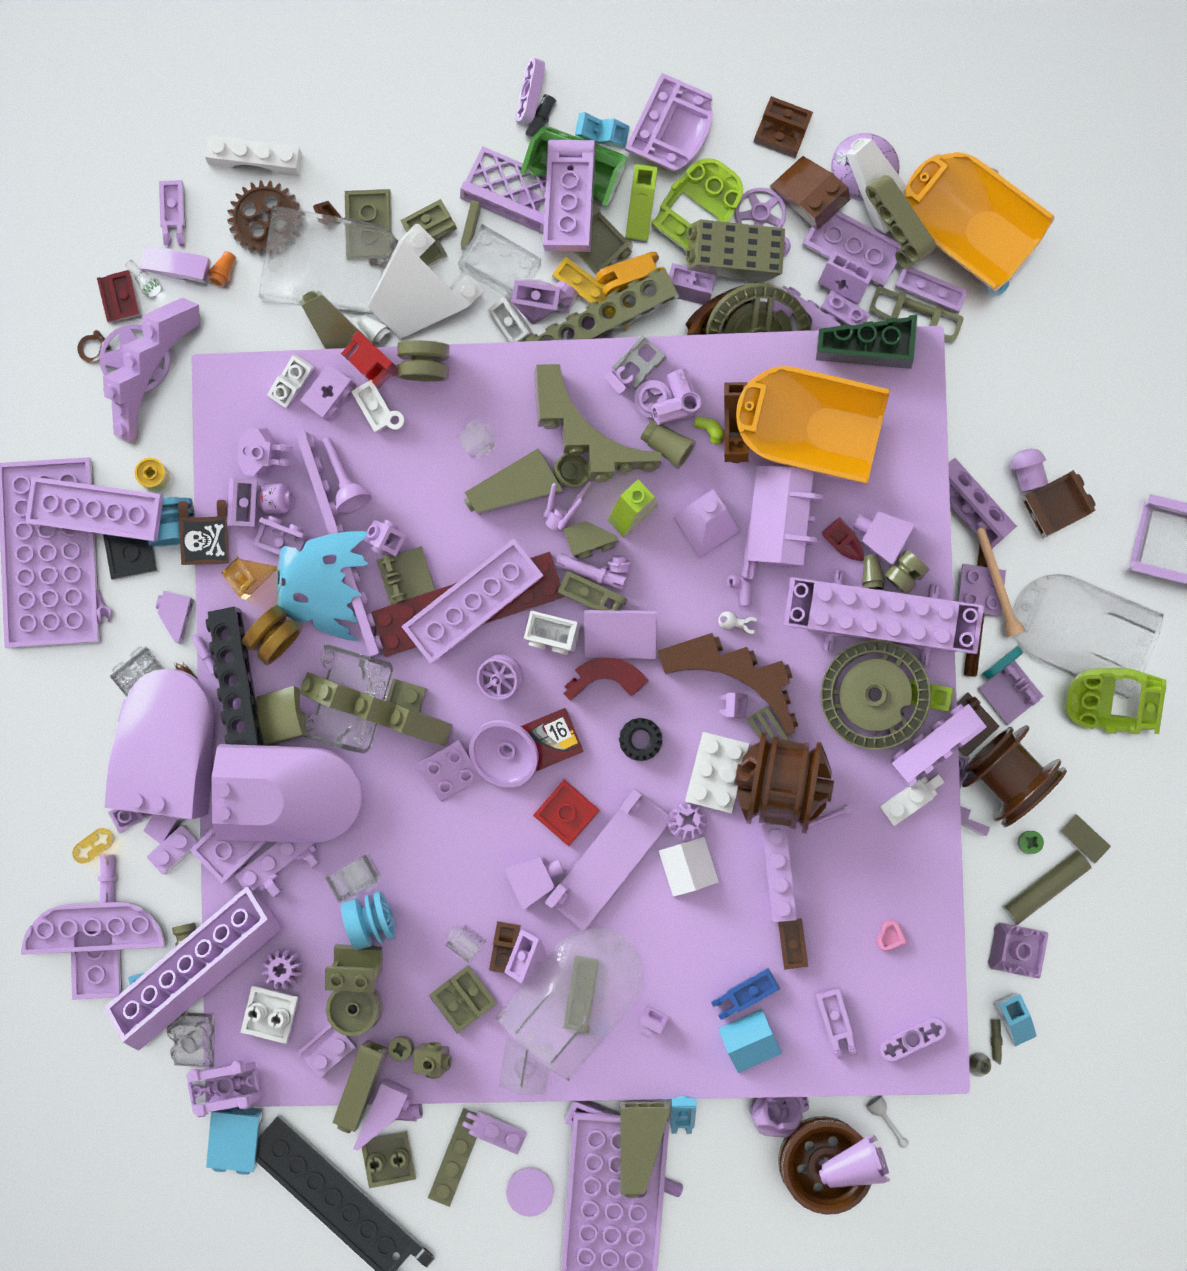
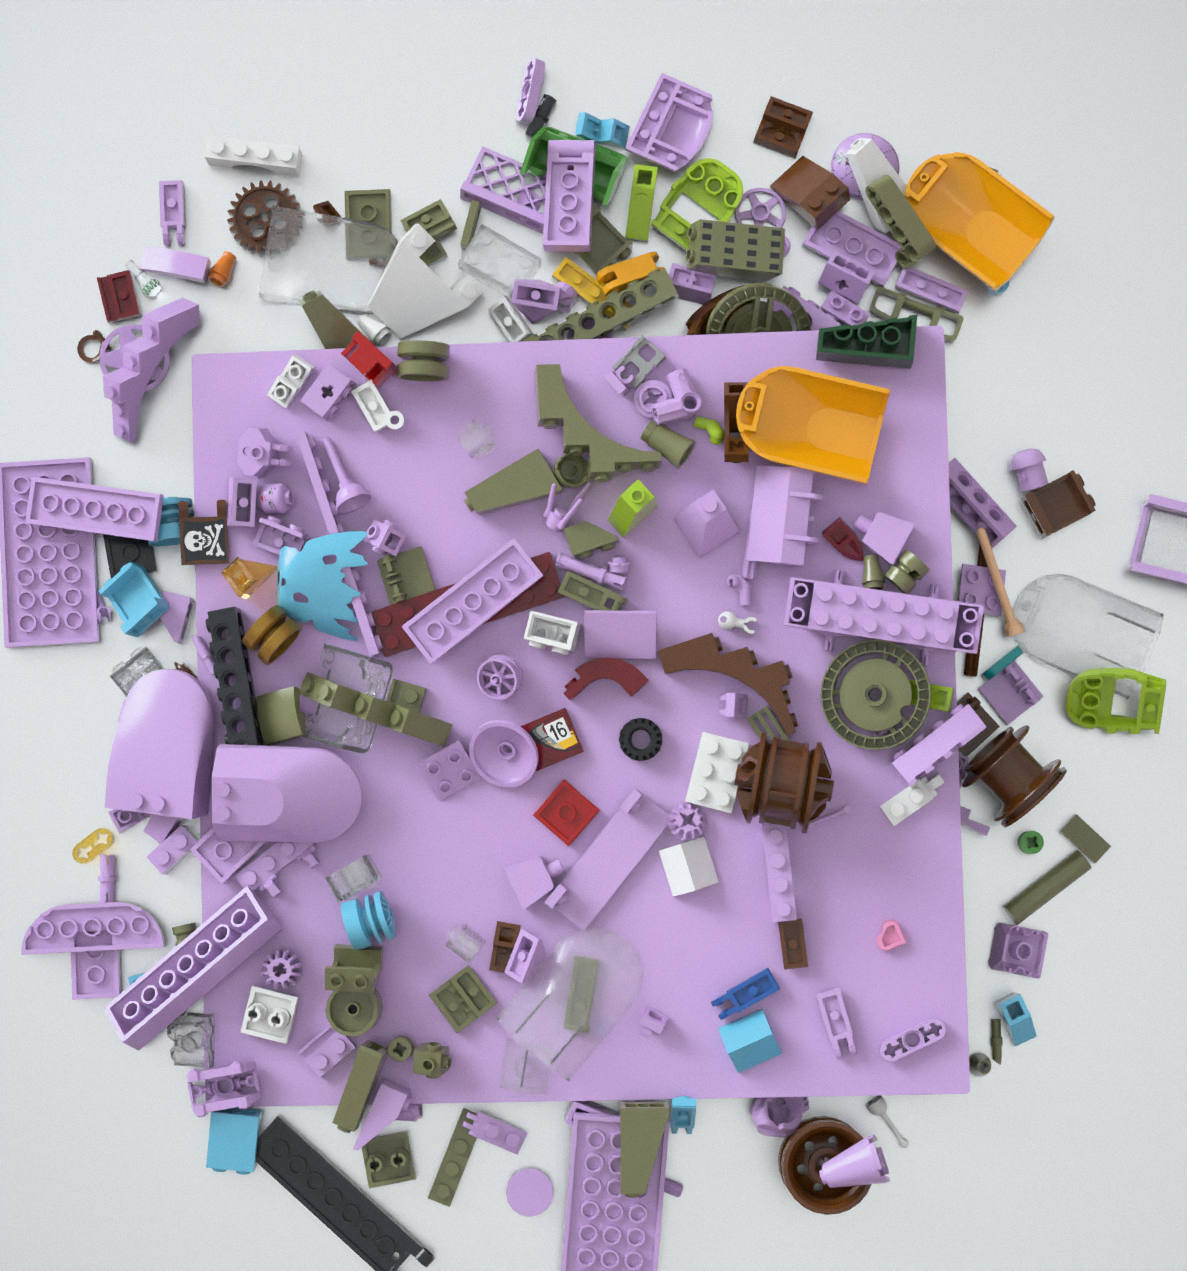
yellow wheel [135,457,170,492] -> none
none -> medium azure panel [99,562,170,638]

